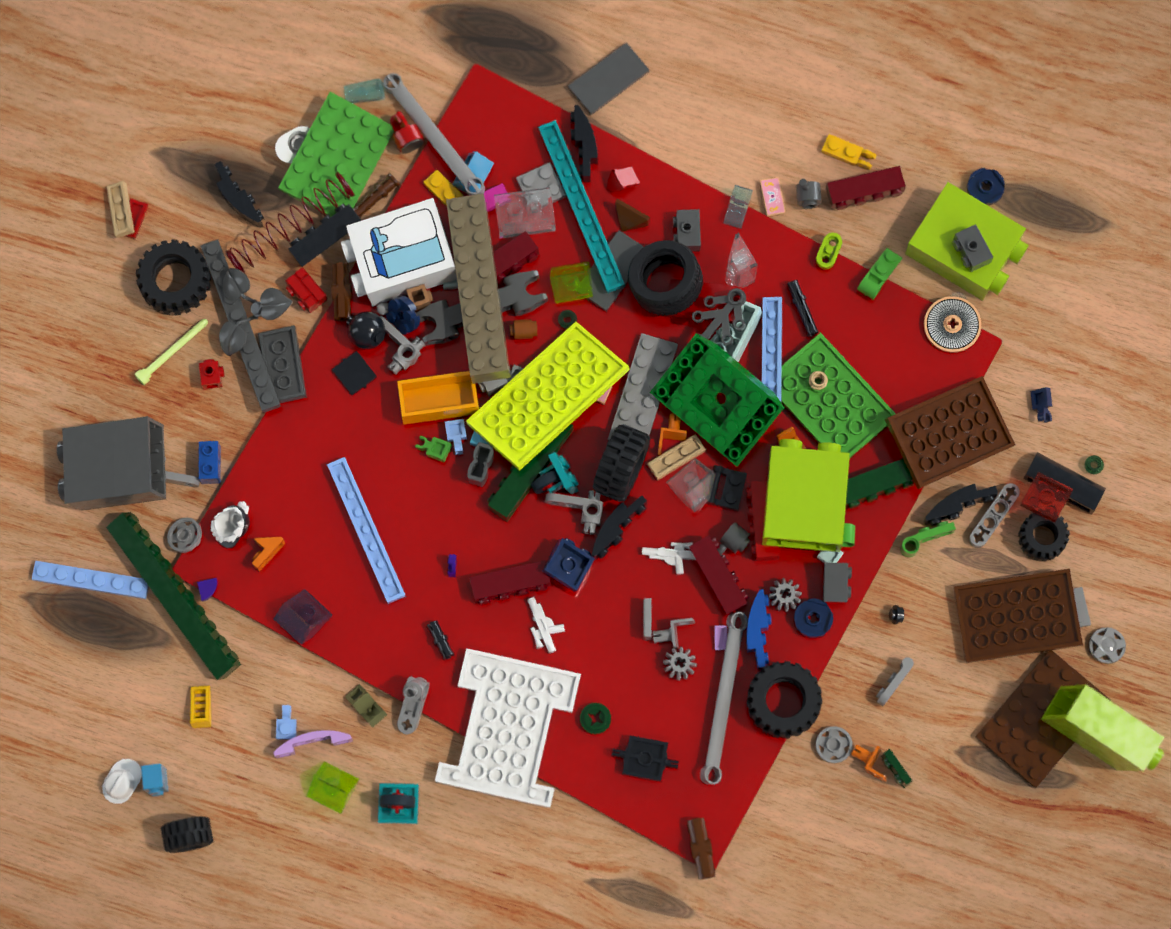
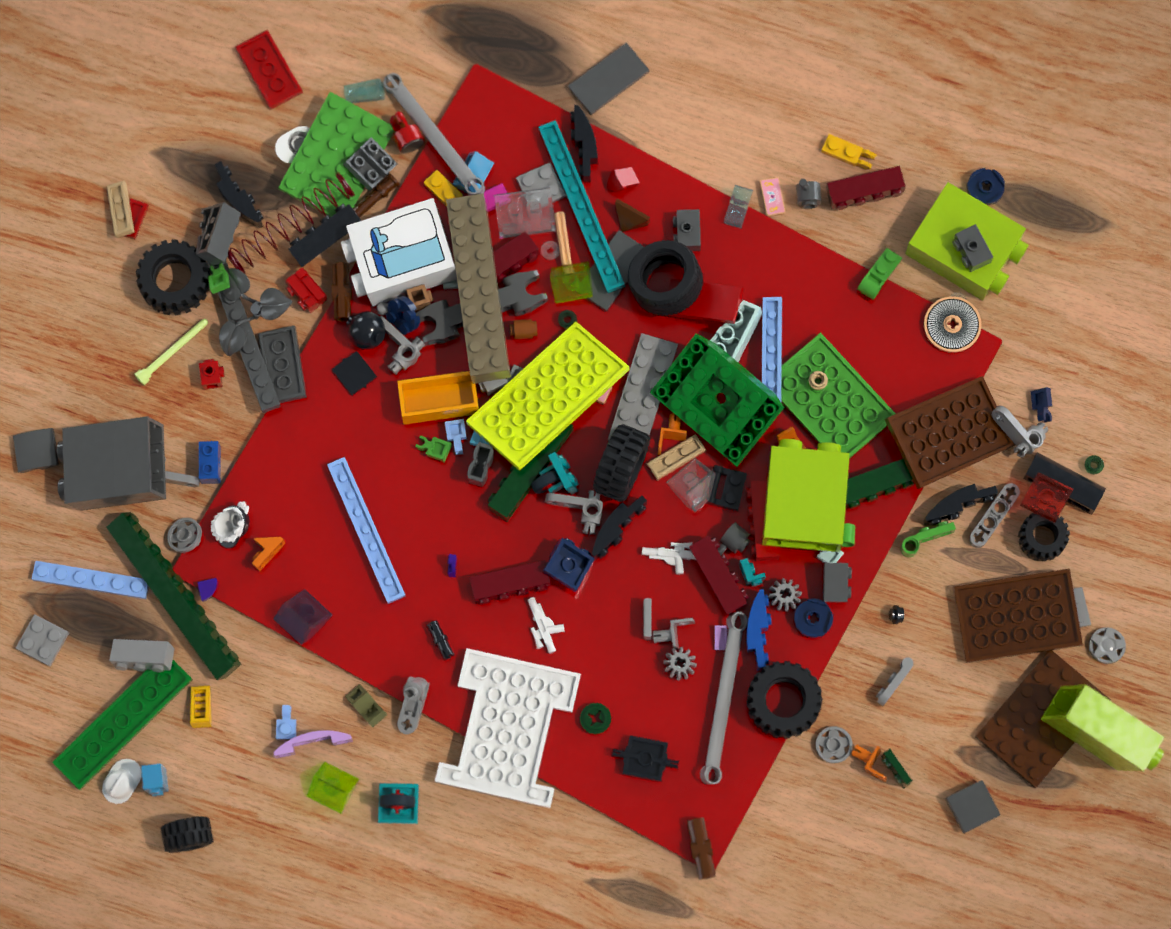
dark grey plant [692,288,746,346] -> none
clear slope [725,233,758,288] -> none
black pin [787,280,819,337] -> none
lime plate [816,232,842,270] -> none
none -> dark grey slope [13,428,59,473]
none -> light grey plate [16,614,69,667]
none -> green plate [52,660,193,790]
none -> light grey brick [109,639,175,672]
none -> dark grey wedge [196,202,241,265]
none -> bright green plate [208,263,230,294]
none -> red tile [235,30,303,110]
none -> dark grey slope [343,137,398,191]
none -> clear plate [541,241,560,260]
none -> light nougat axle [554,212,572,266]
none -> teal bracket [739,558,766,587]
none -> dark grey slope [945,780,1001,834]
none -> light grey piece [992,406,1048,458]

